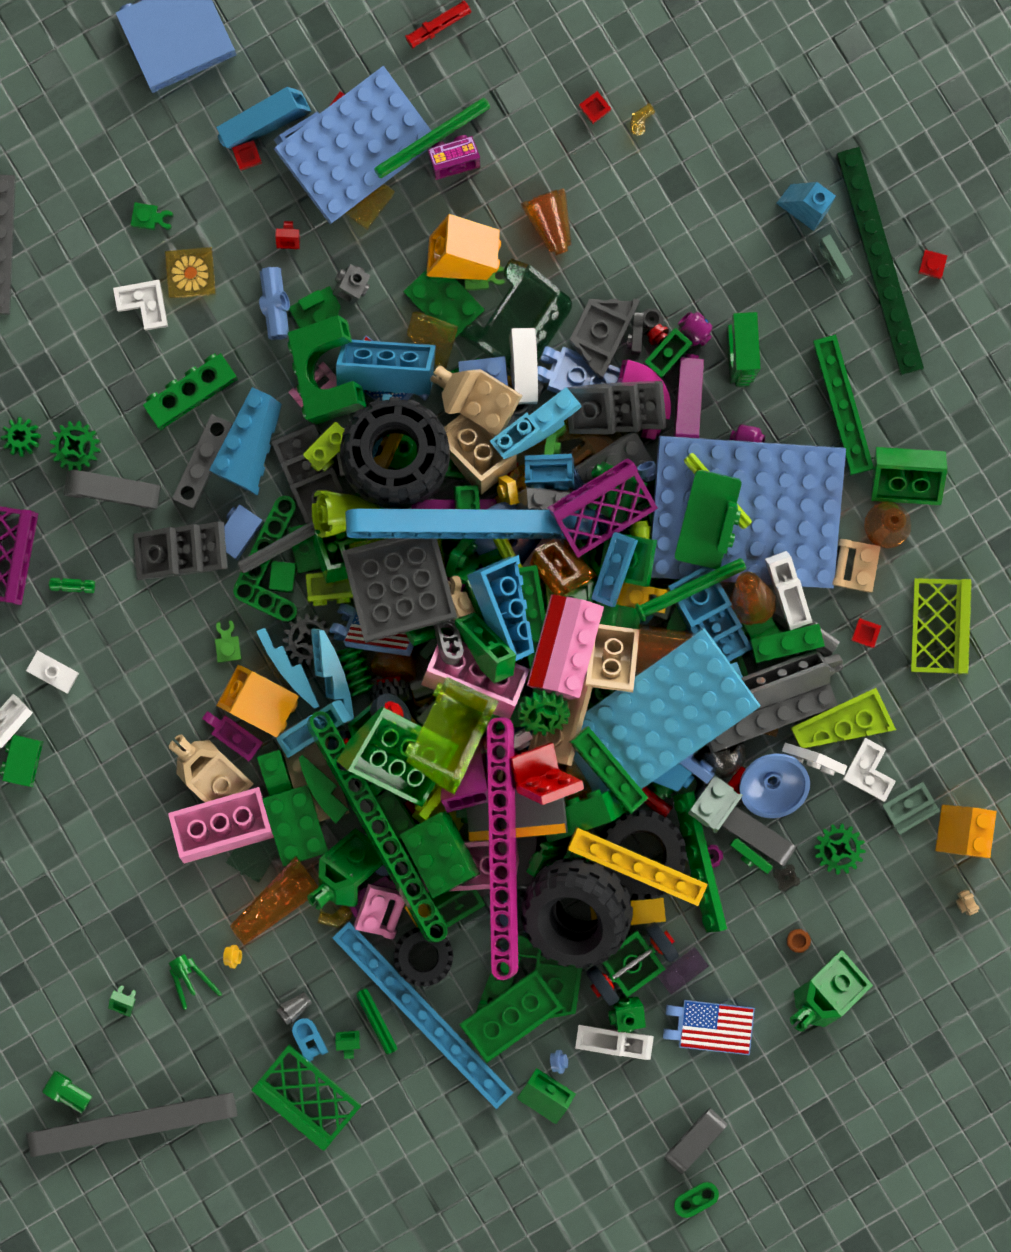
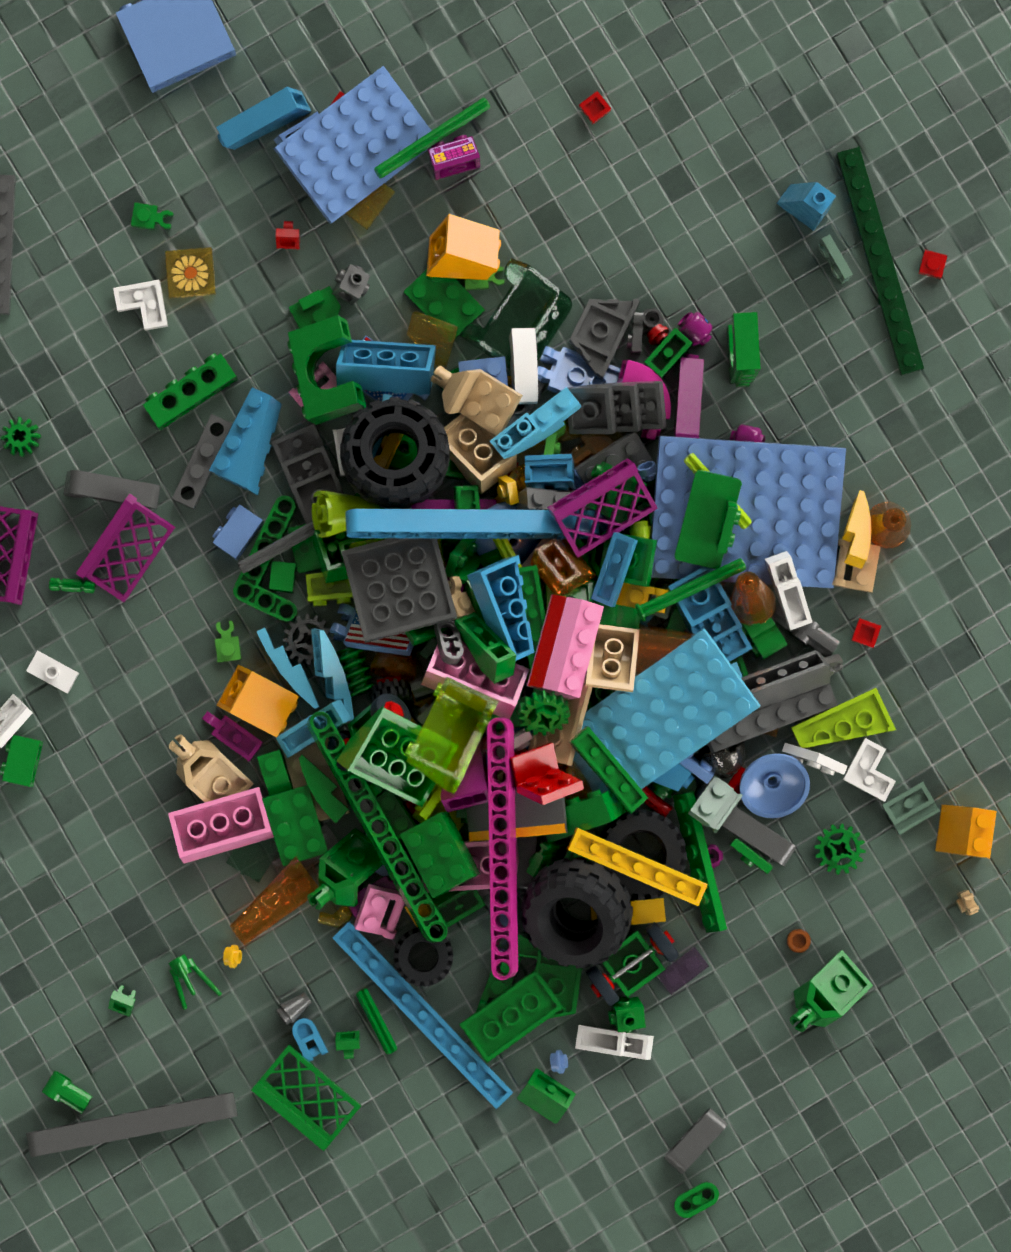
green gear [49,421,101,471] -> none
dark grey slope [134,521,228,580] -> none
red plate [232,140,262,171] -> none
medium blue piece [259,267,290,340] -> none
lime bracket [303,422,344,472] -> none
red pin [405,0,471,49] -> none
clear orange cone [521,188,572,255] -> none
clear yellow arm [630,103,655,136] -> none
tile [663,1000,755,1055] -> none
green plate [750,624,825,663] -> none
clear smoke plate [773,864,800,891] -> none
green plate [813,334,874,476] -> none
green slope [871,447,948,505] -> none
lime fence [911,578,972,674] -> none
none -> magenta fence [76,493,175,602]
none -> yellow slope [842,490,871,569]

